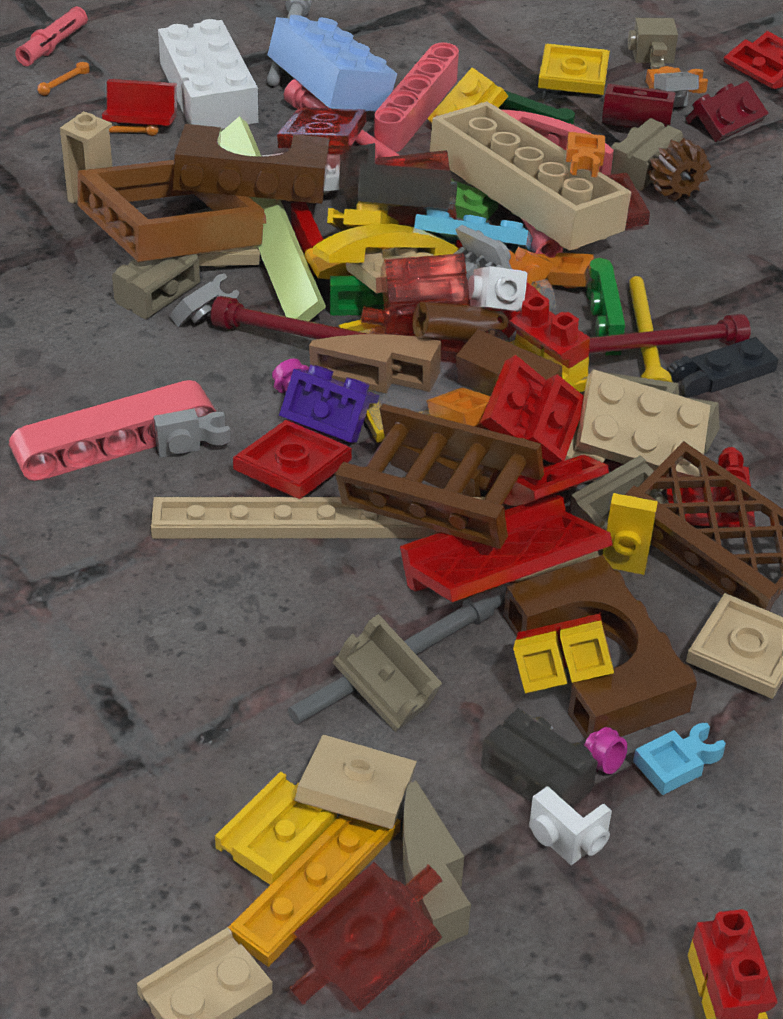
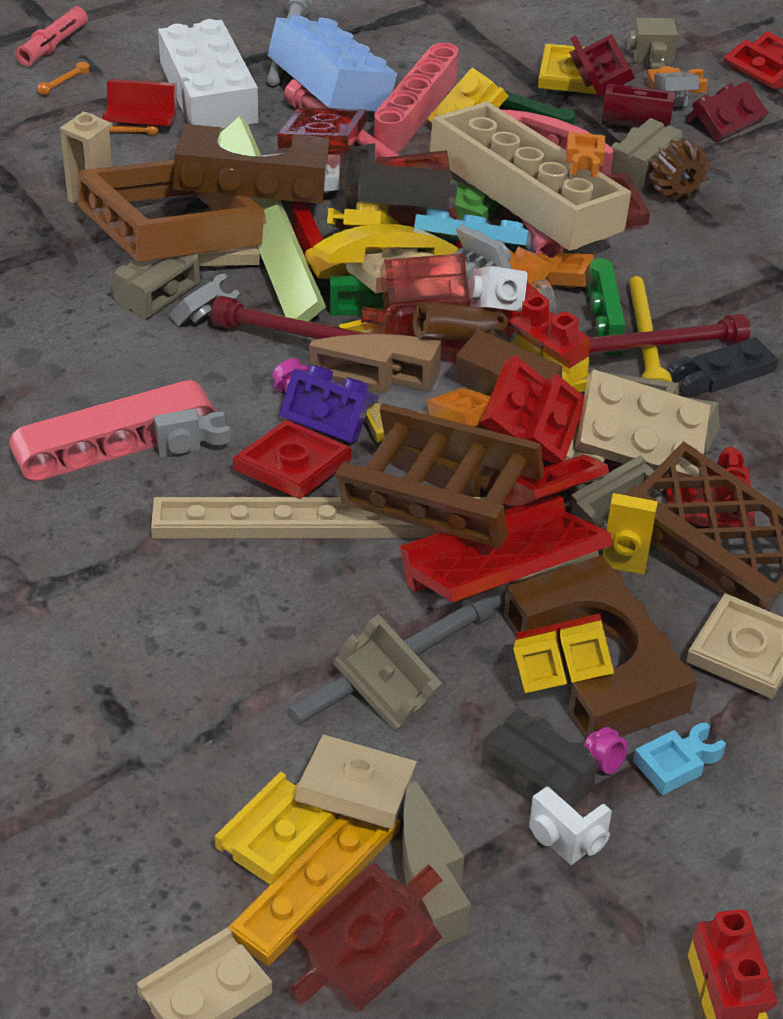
none -> dark red bracket [569,34,635,97]

